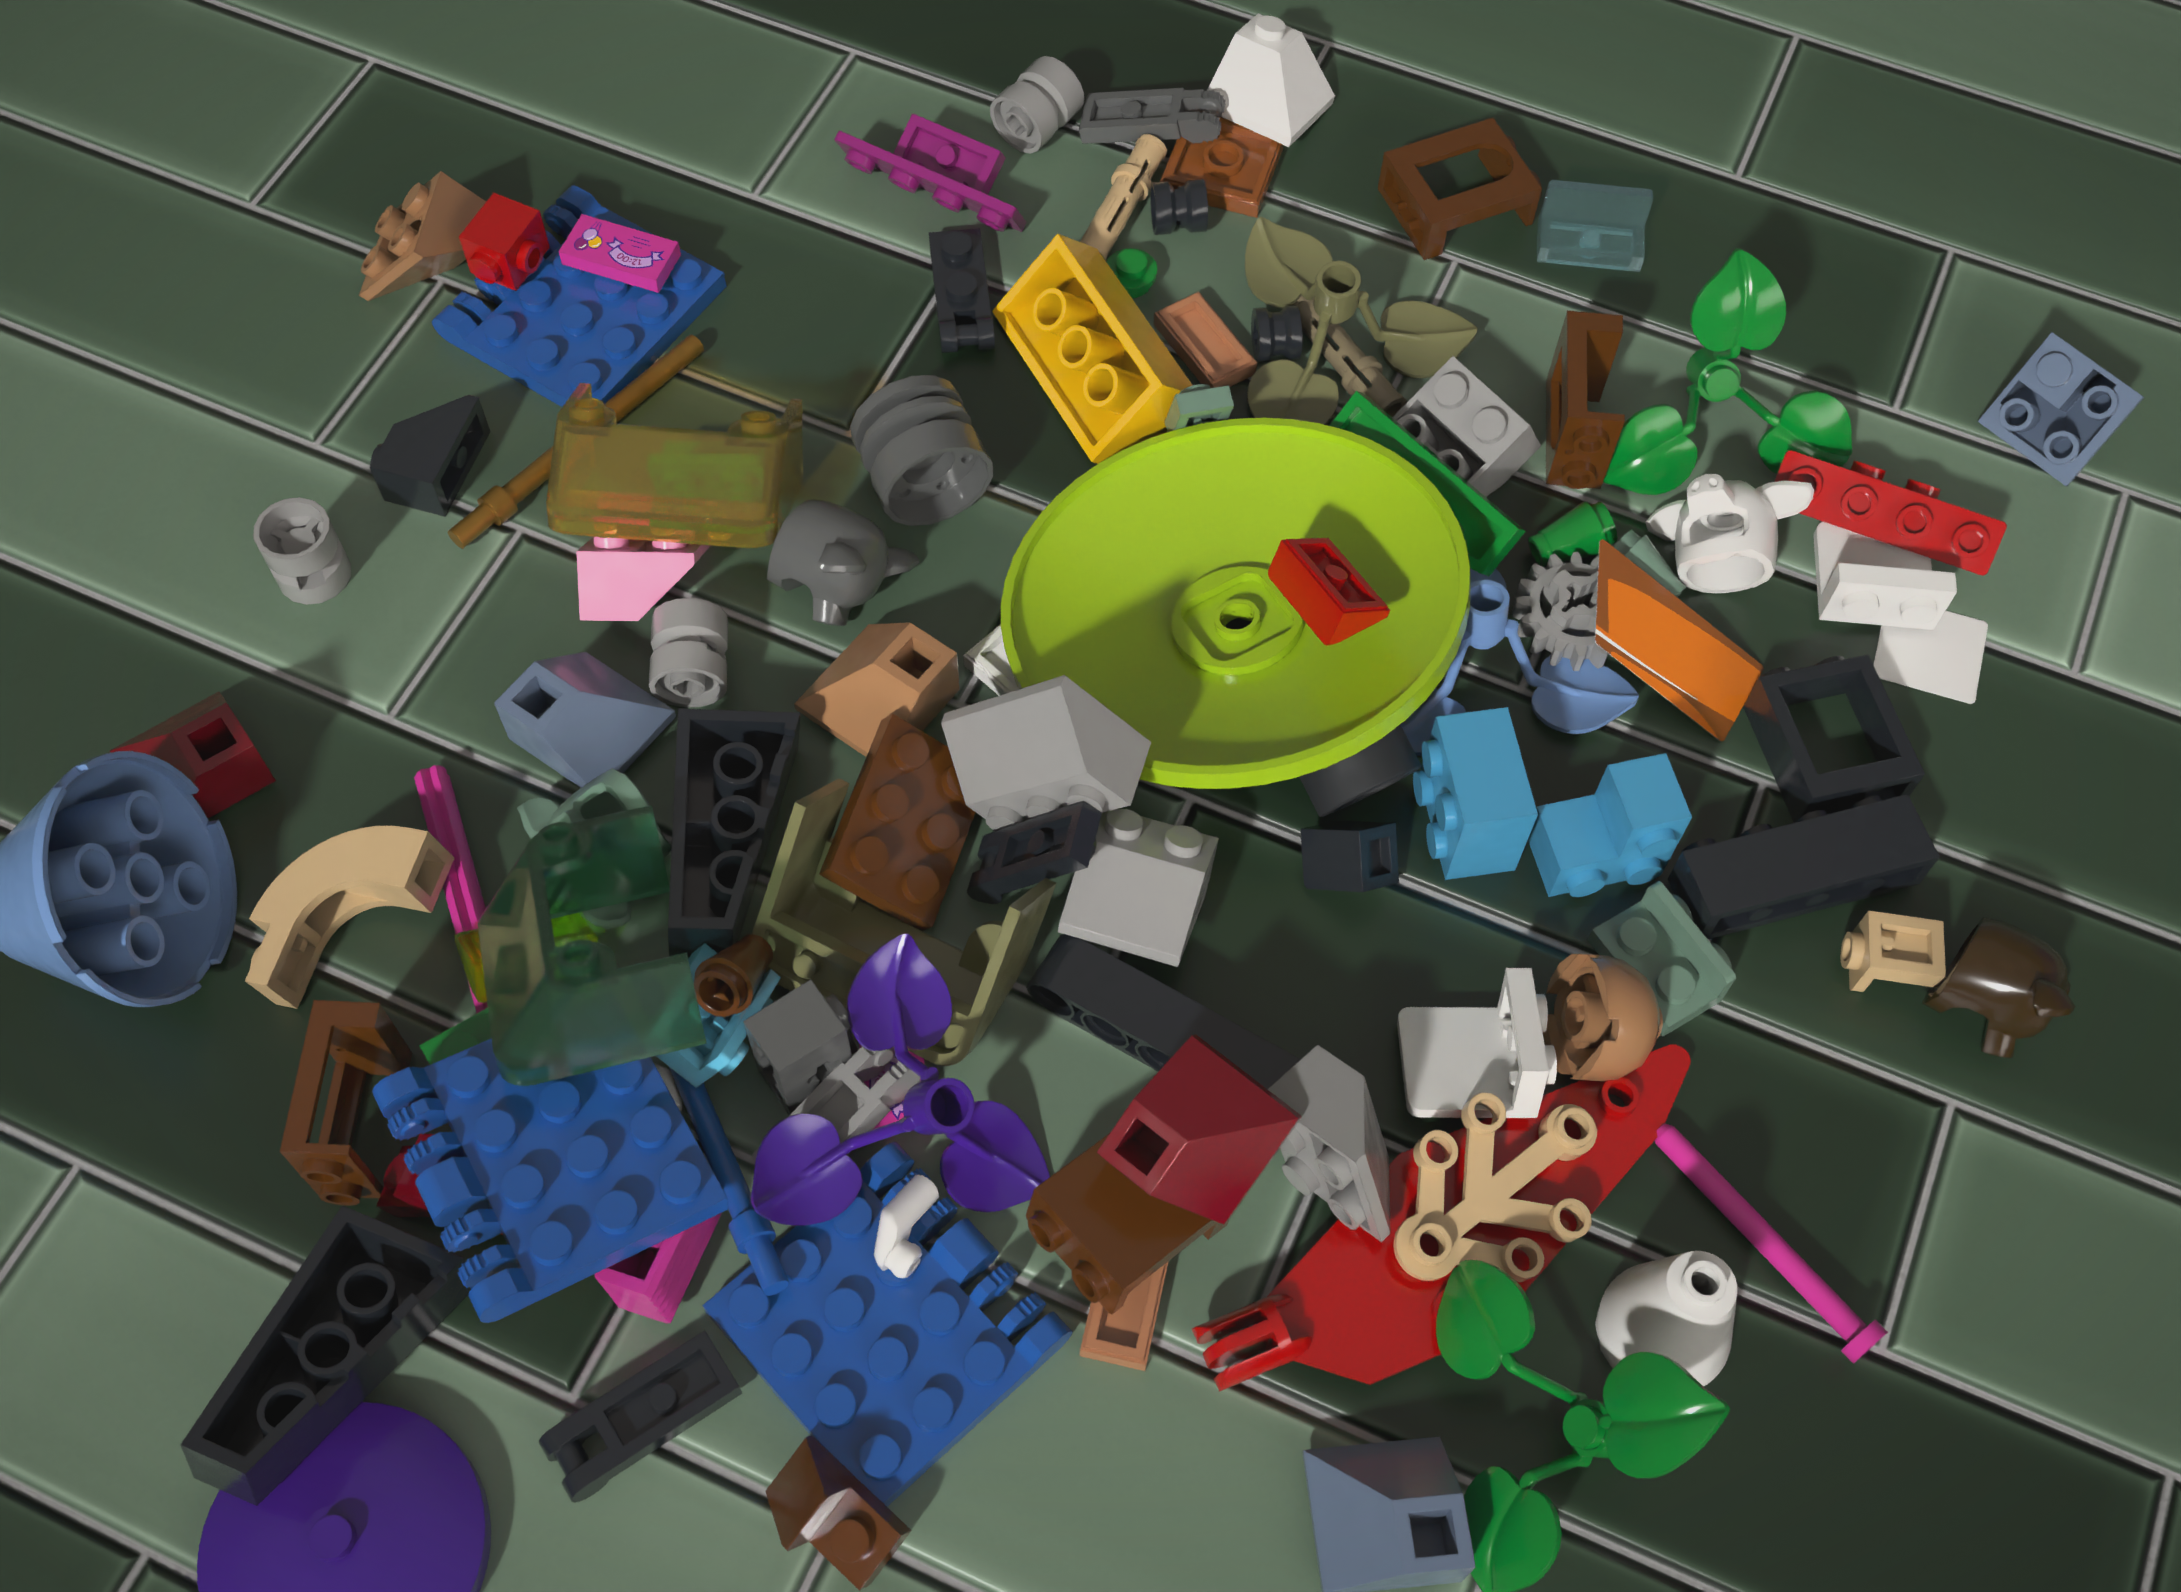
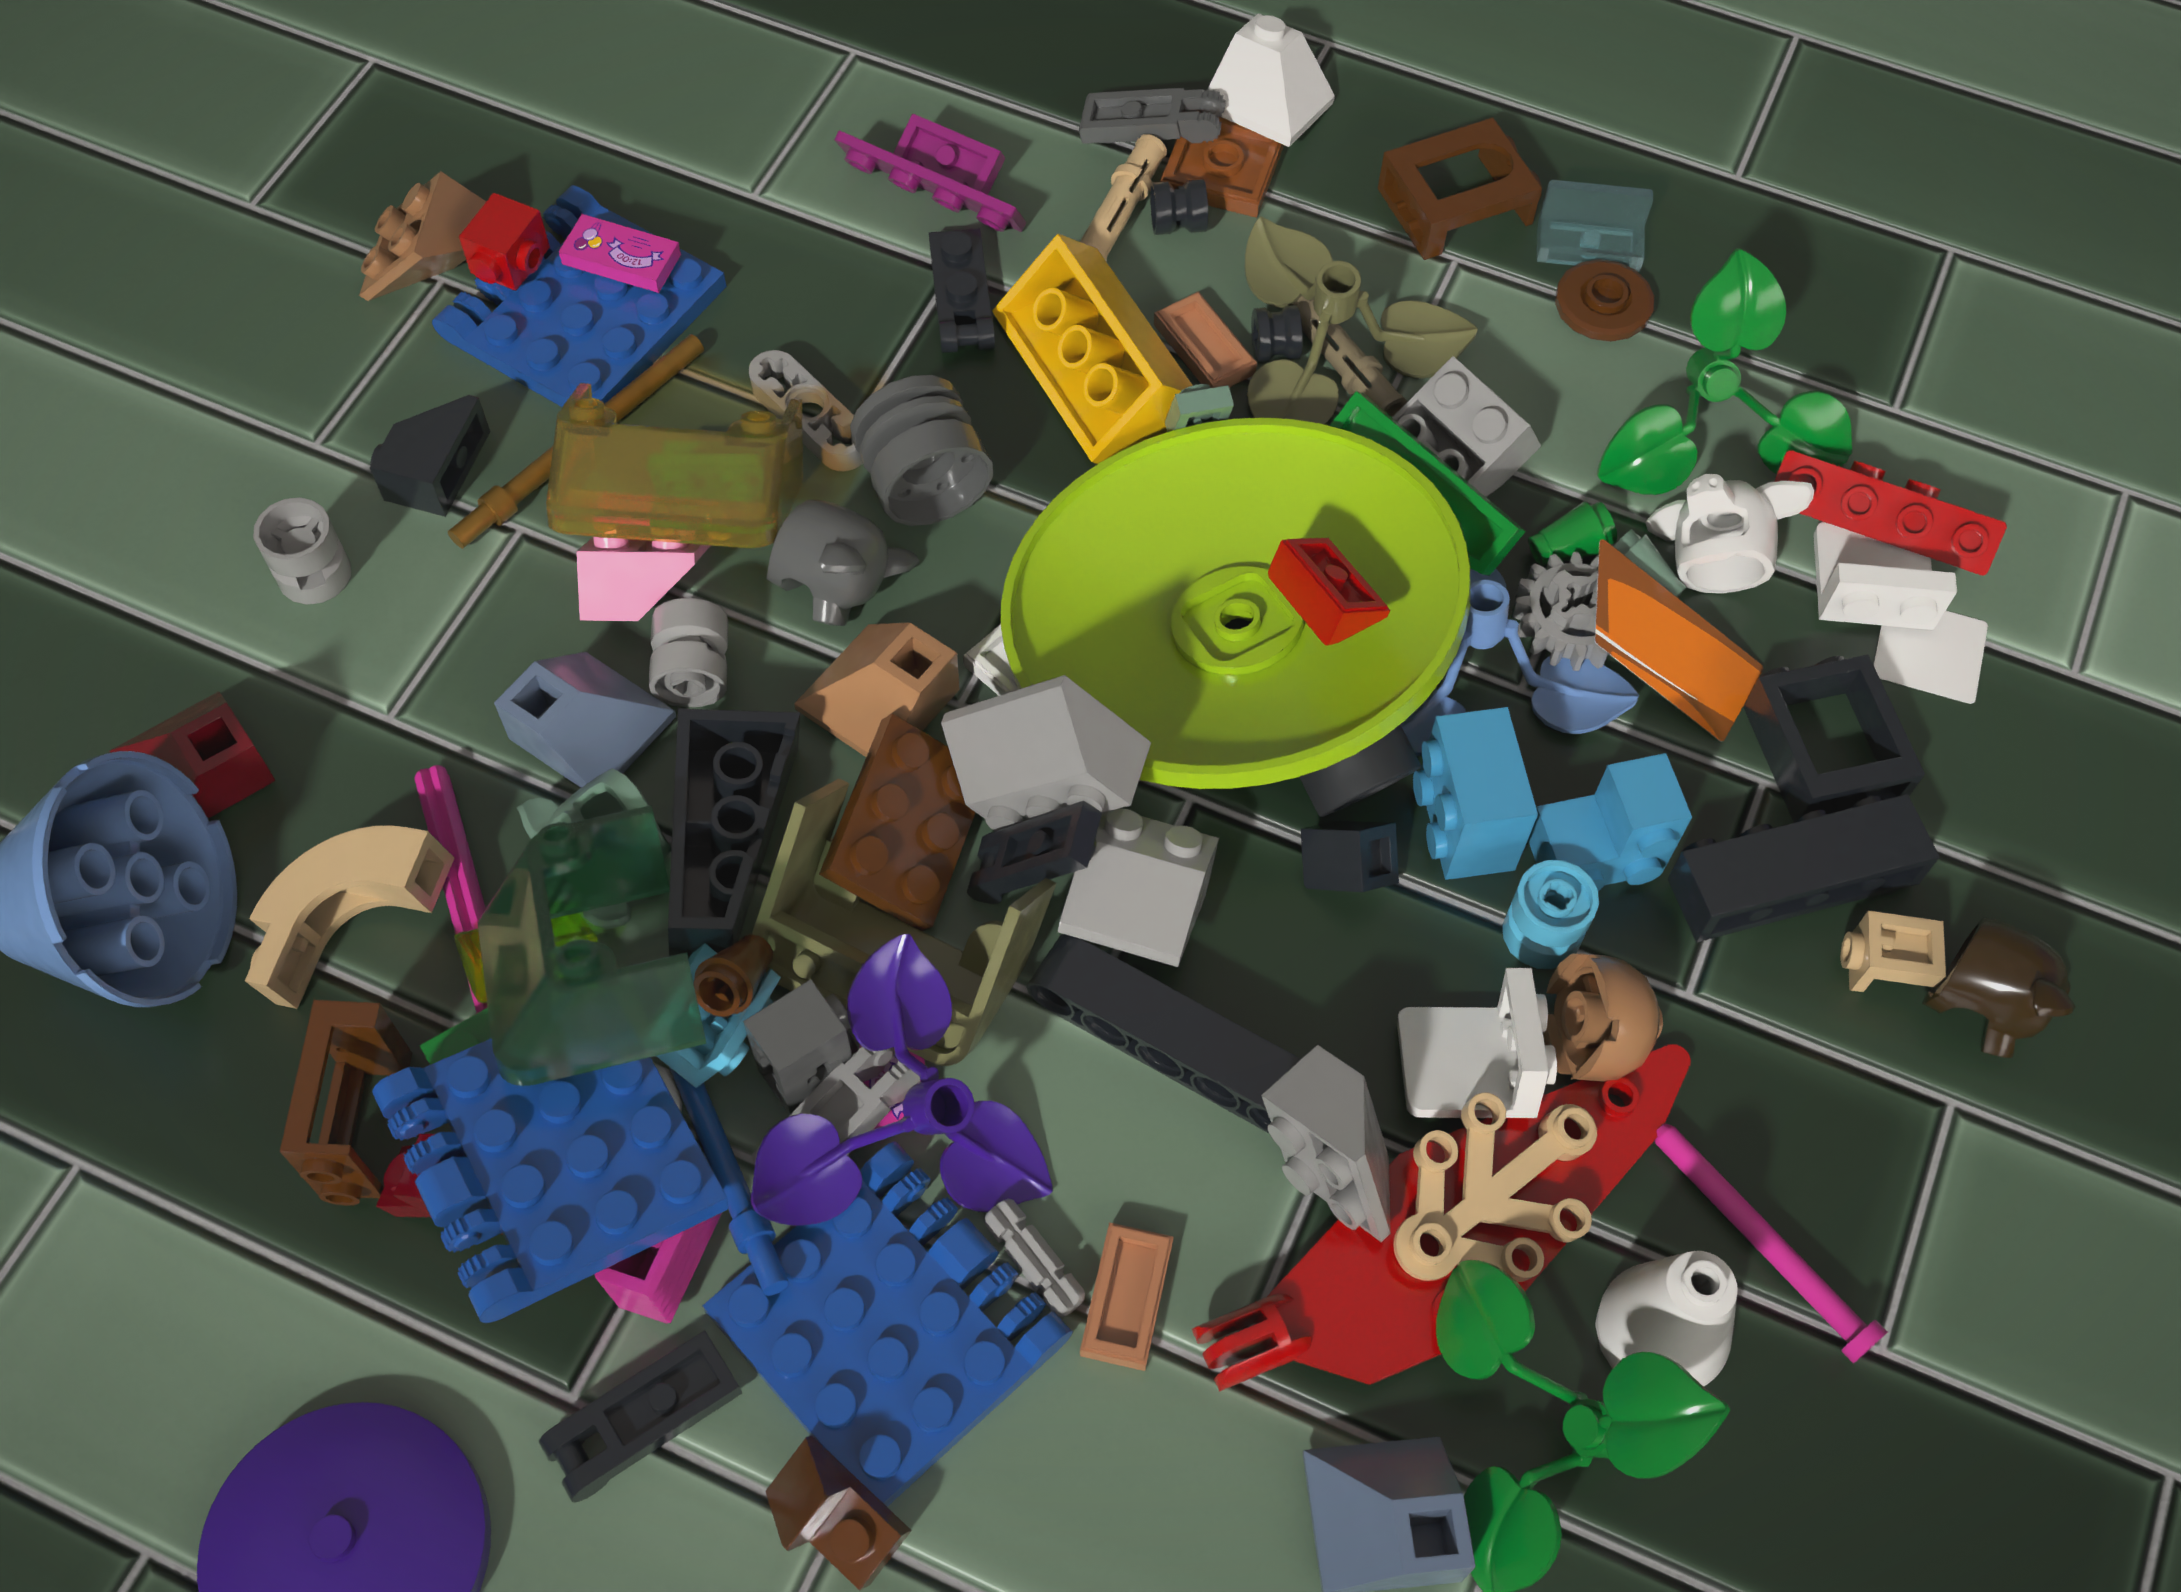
black wedge [180,1205,469,1506] -> none
white arm [874,1175,939,1278] -> none
light grey wheel [990,56,1084,154] -> none
reddish brown panel [1026,1133,1230,1314] -> none
dark red slope [1097,1034,1302,1225] -> none
green plate [1106,248,1157,298] -> none
reddish brown panel [1546,310,1625,489] -> none
sand green bracket [1587,881,1736,1037] -> none
sand blue slope [1977,332,2145,487] -> none
none -> light grey beam [749,350,863,471]
none -> light grey axle [985,1198,1085,1318]
none -> medium azure wheel [1502,860,1599,969]
none -> reddish brown wheel [1555,259,1655,342]

